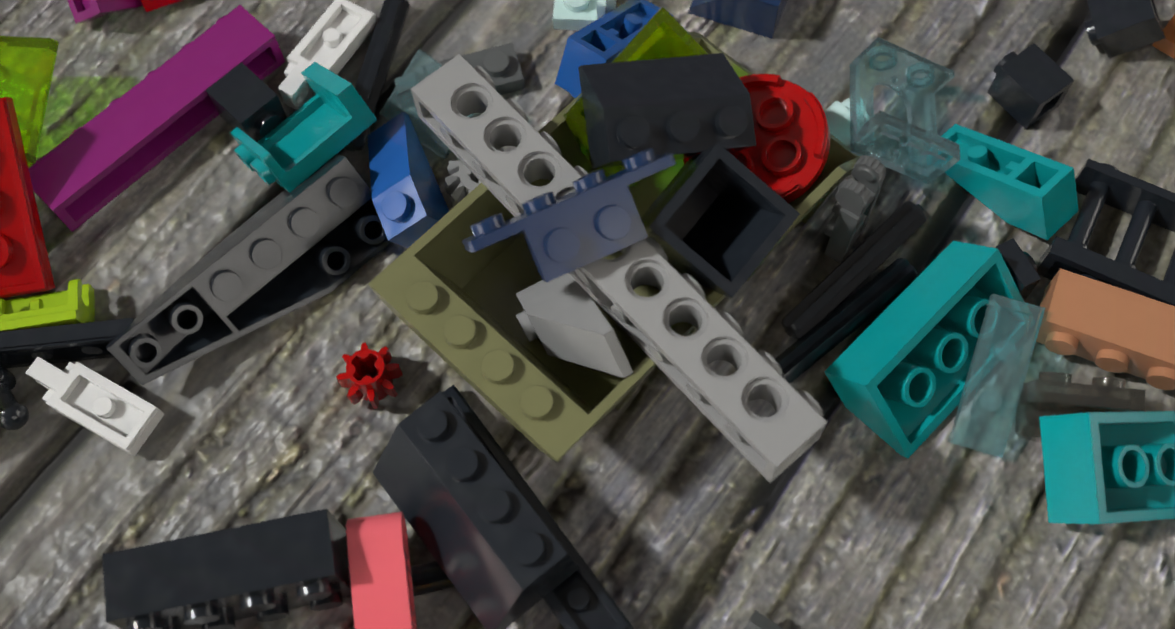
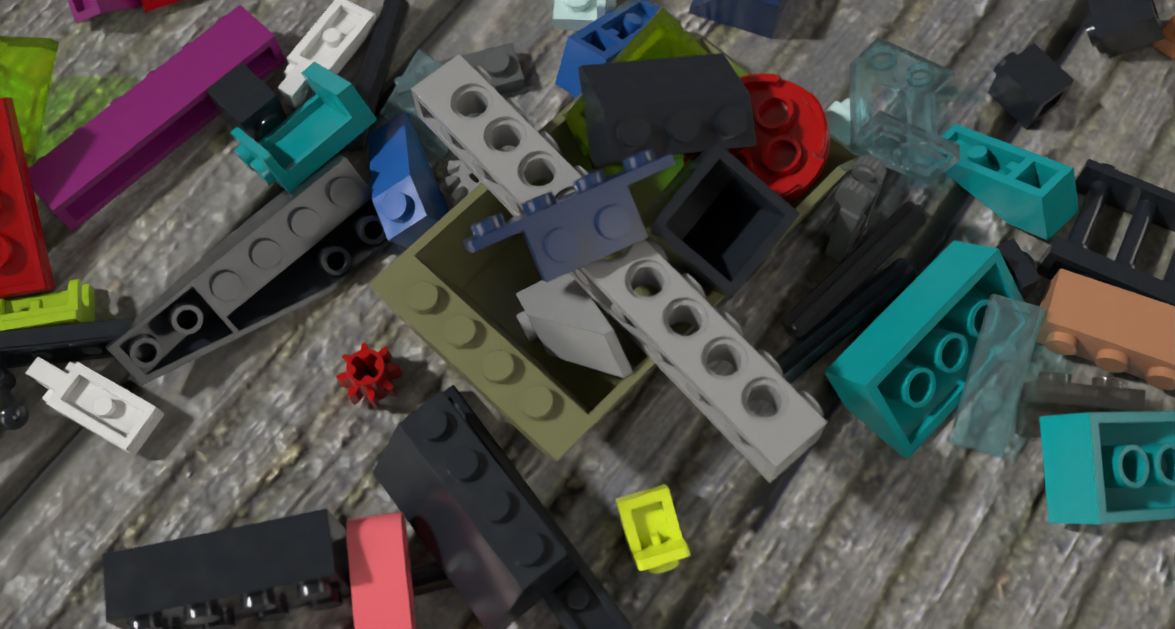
none -> neon yellow bracket [615,484,691,574]

